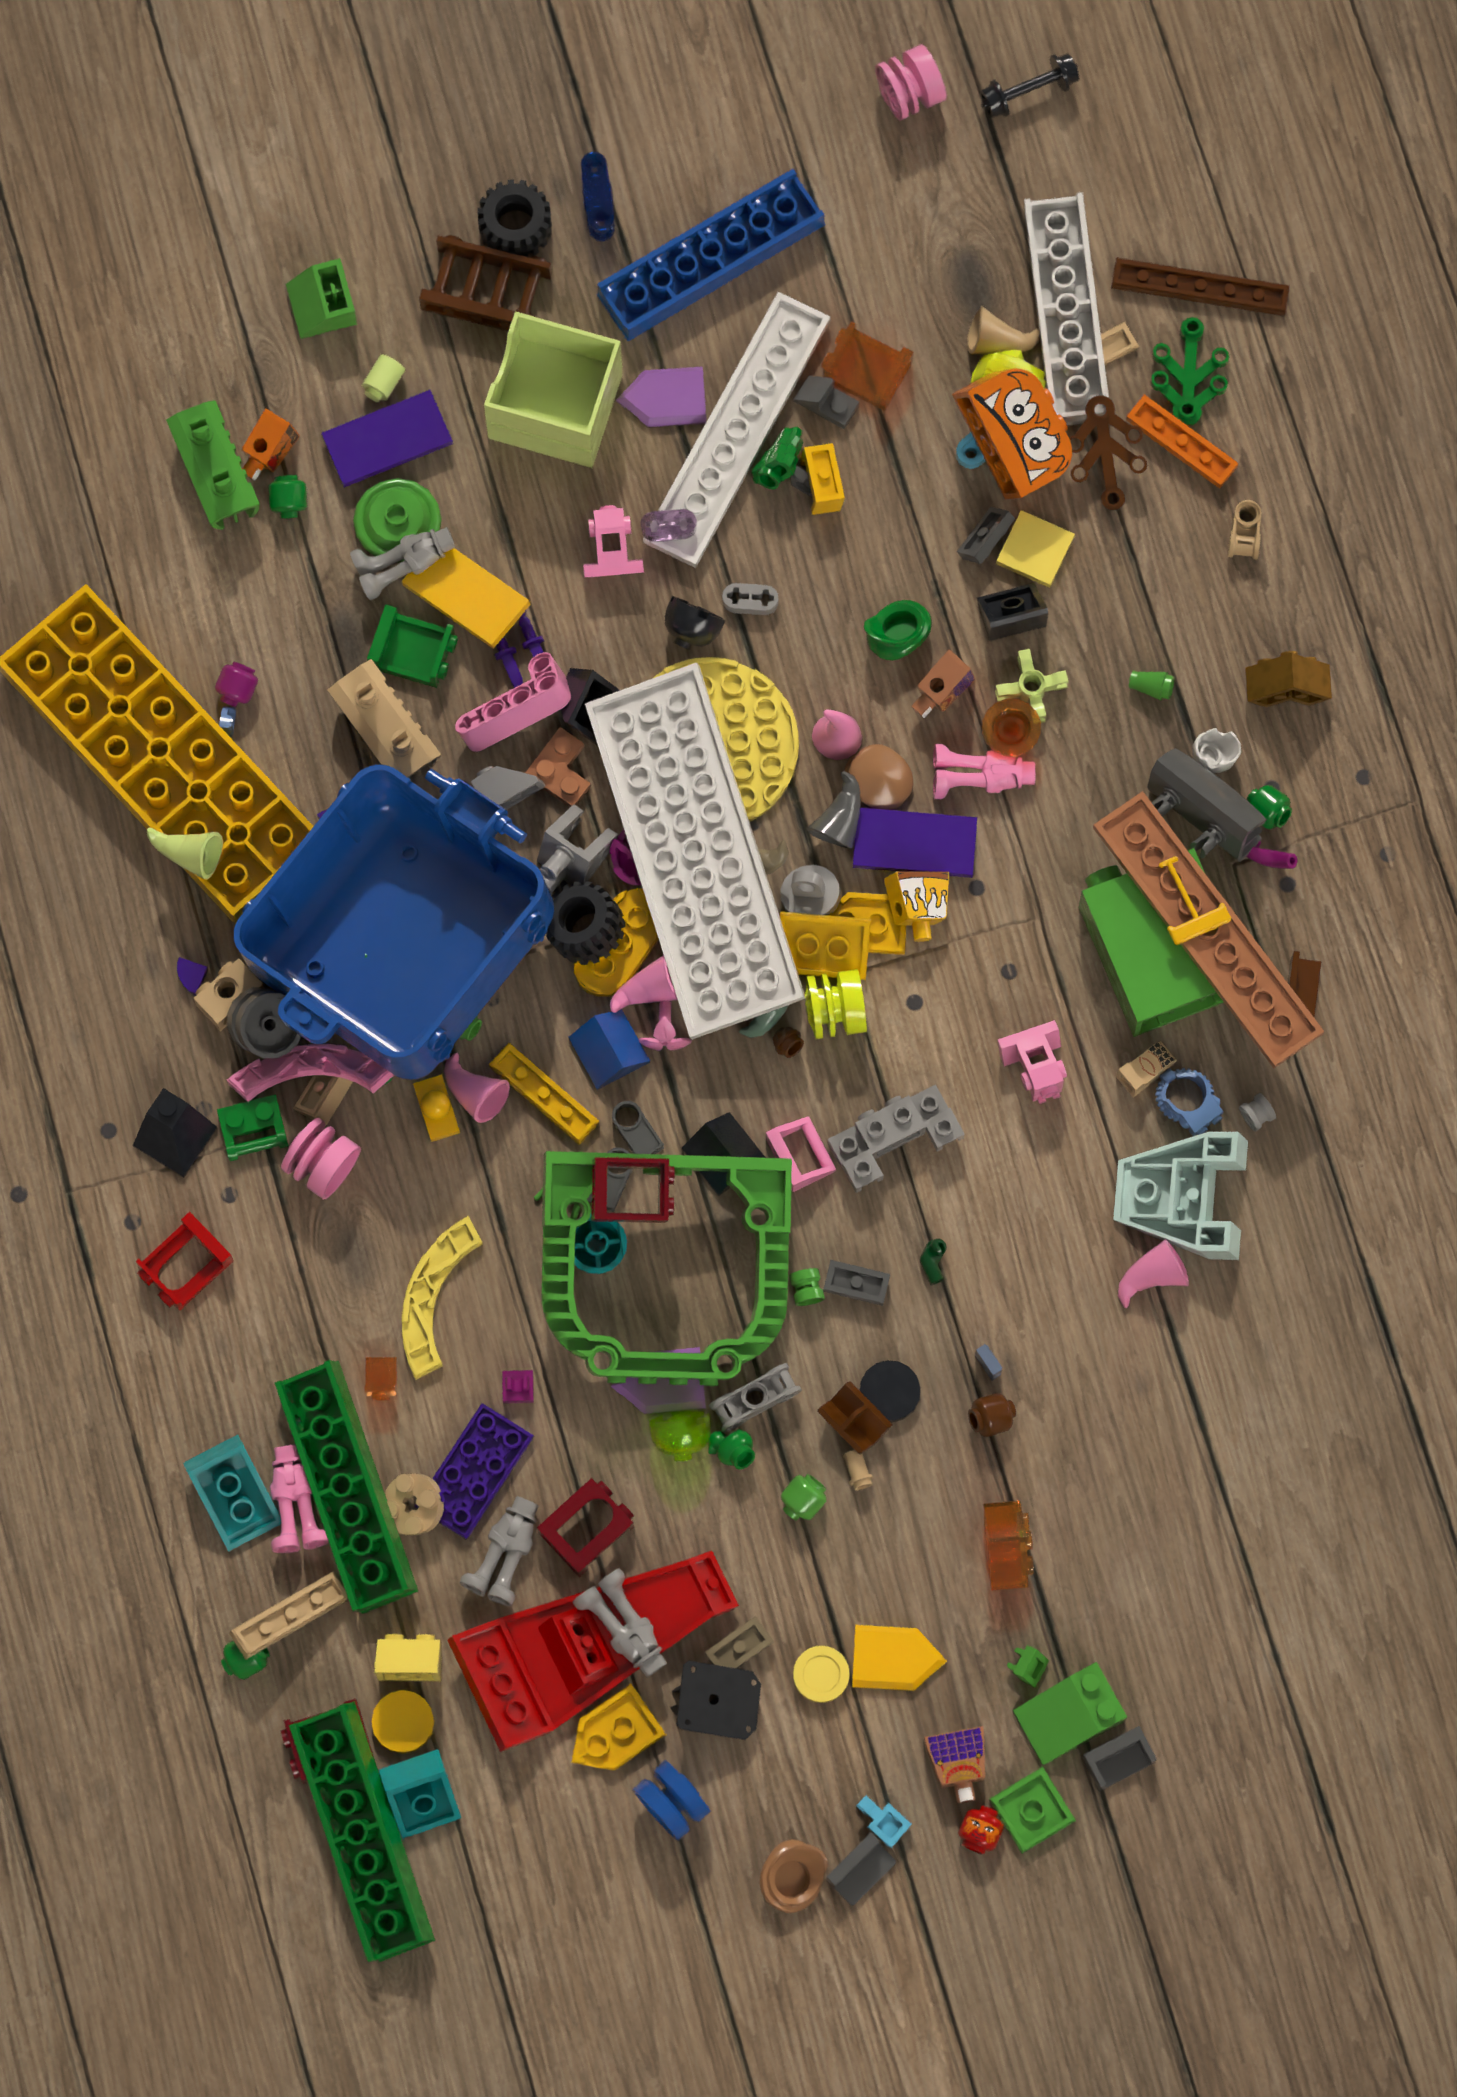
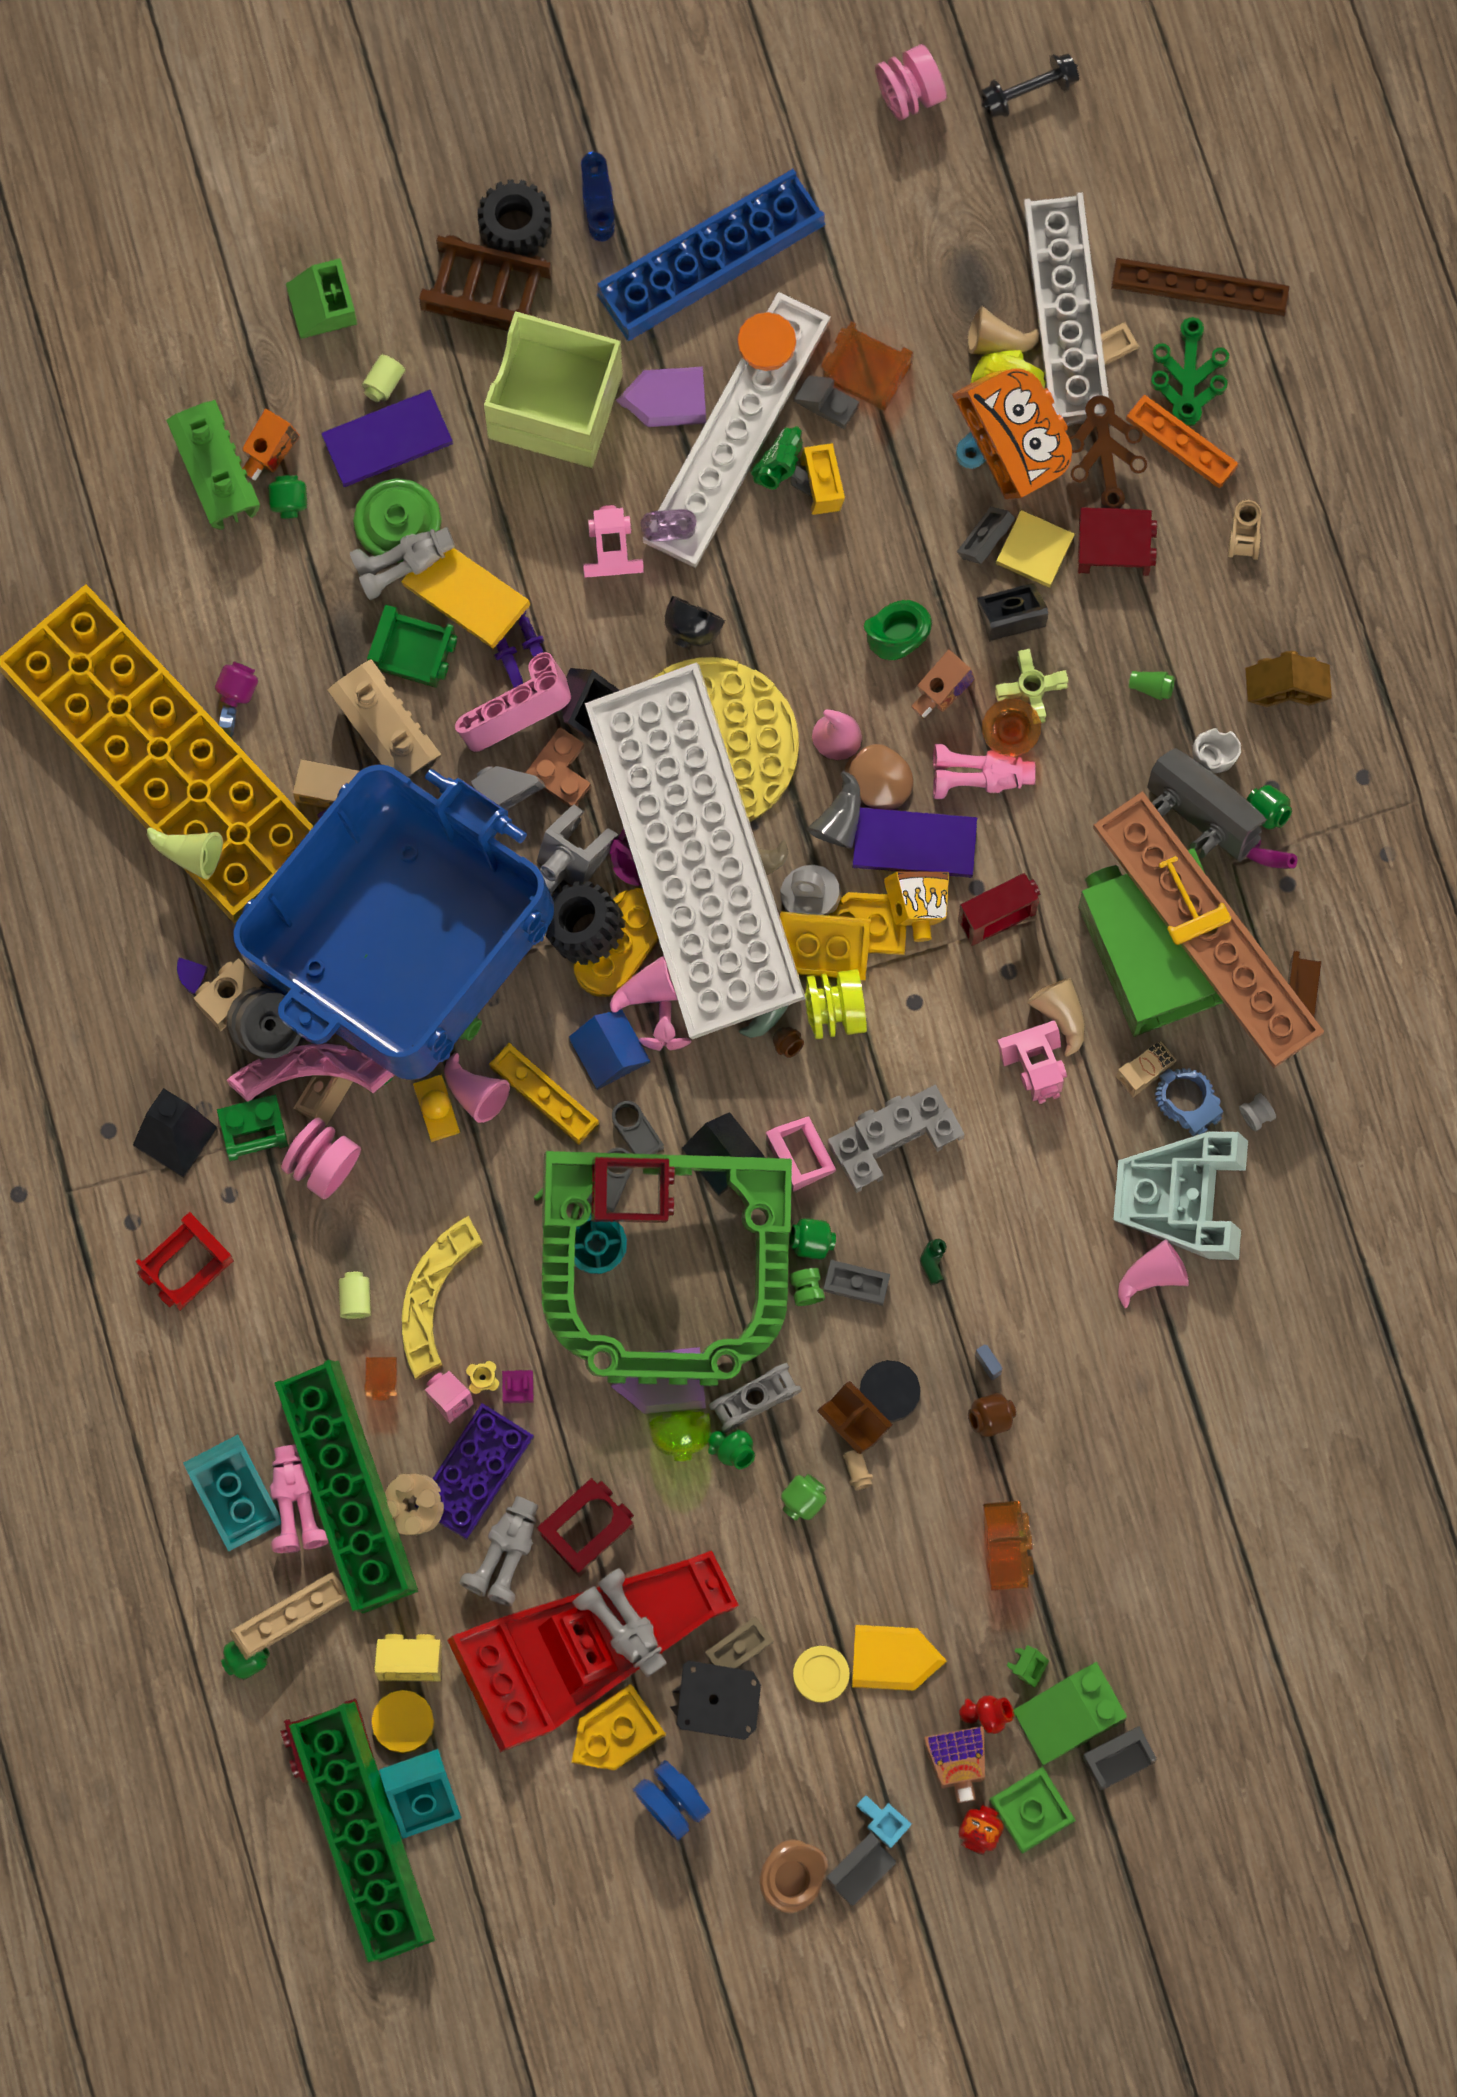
light grey beam [722,583,779,615] -> none
none -> tan panel [293,759,360,808]
none -> yellowish green brick [339,1272,371,1319]
none -> bright pink slope [425,1371,474,1424]
none -> light yellow plate [466,1361,499,1394]
none -> orange tile [738,312,796,371]
none -> green head [789,1218,836,1260]
none -> dark red window [958,872,1041,946]
none -> red animal [959,1695,1014,1734]
none -> tan hat [1027,977,1085,1057]
none -> dark red panel [1078,507,1157,576]

